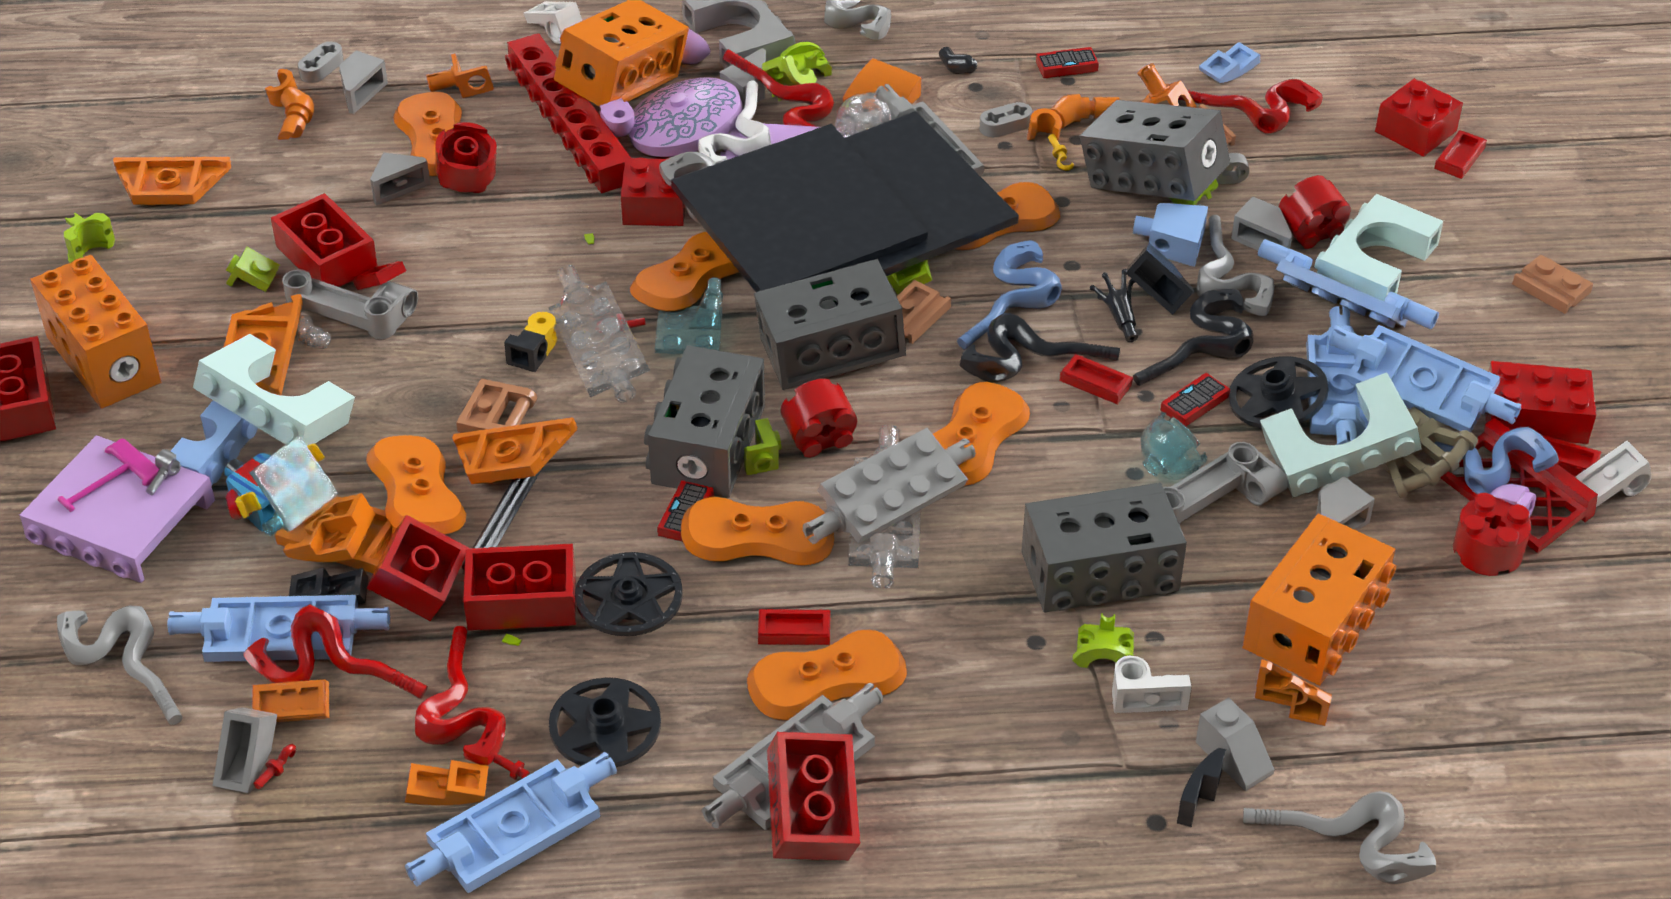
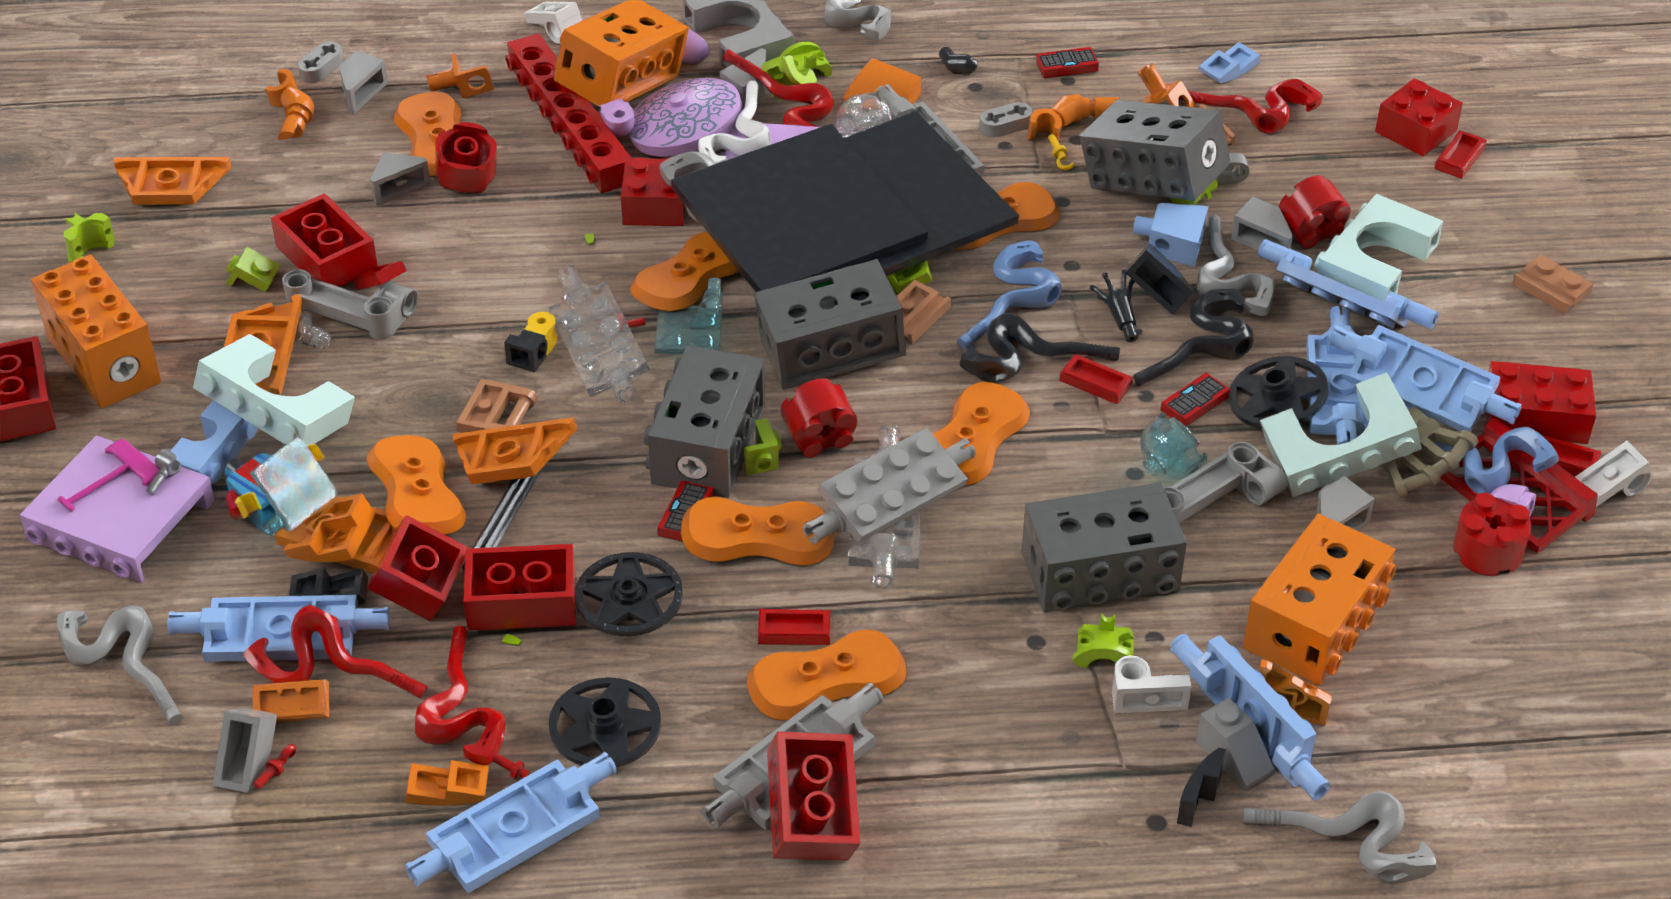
none -> light blue plate [1170,634,1330,801]

